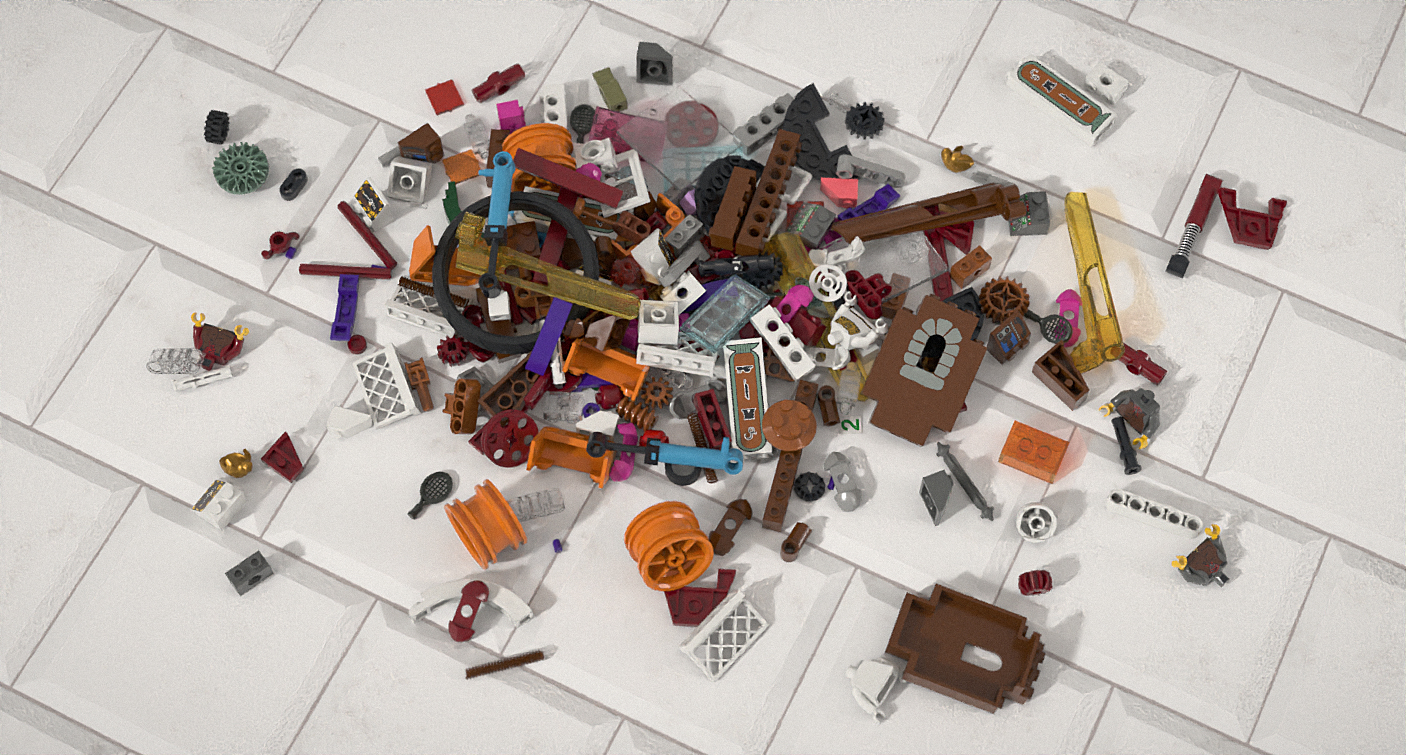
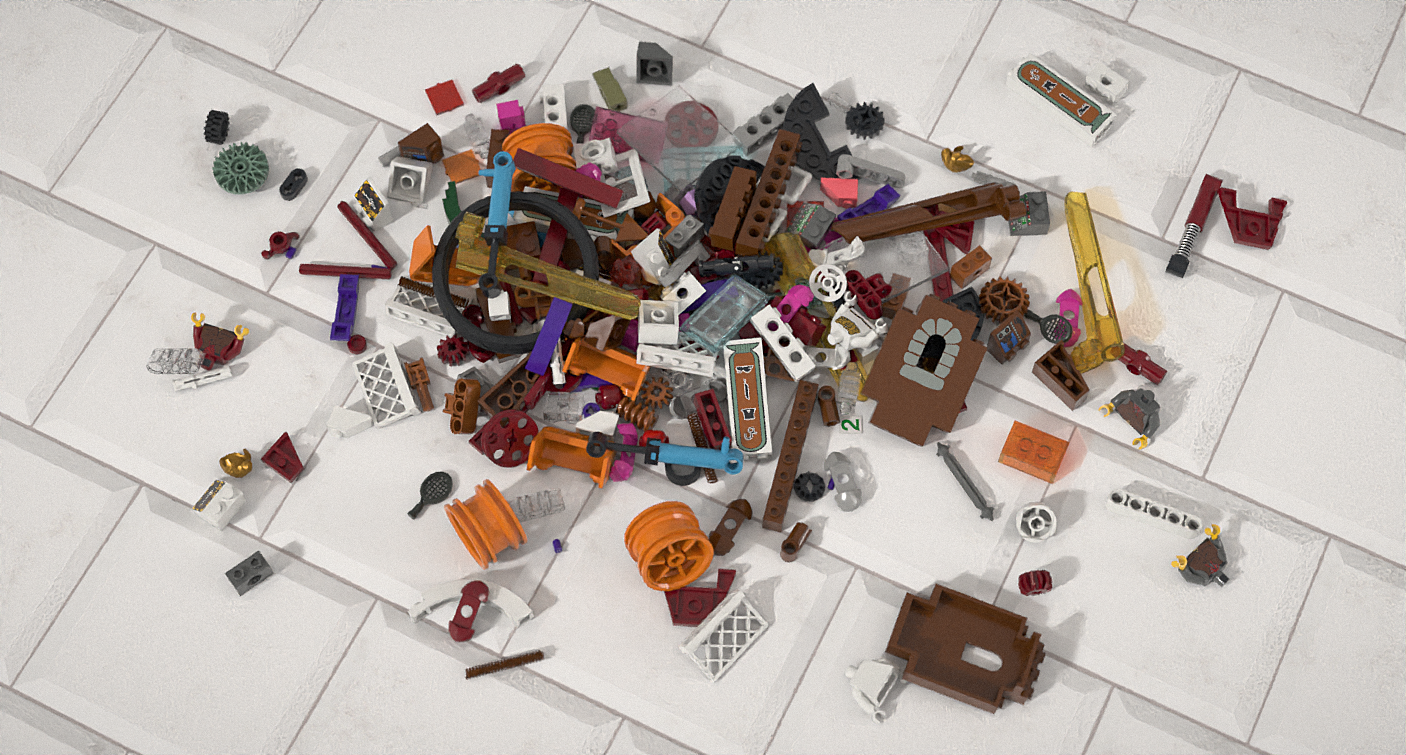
copper piece [612,211,651,245] -> none
dark orange piece [762,399,817,452] -> none
dark grey slope [919,470,954,526] -> none
black pin [1111,416,1142,475] -> none

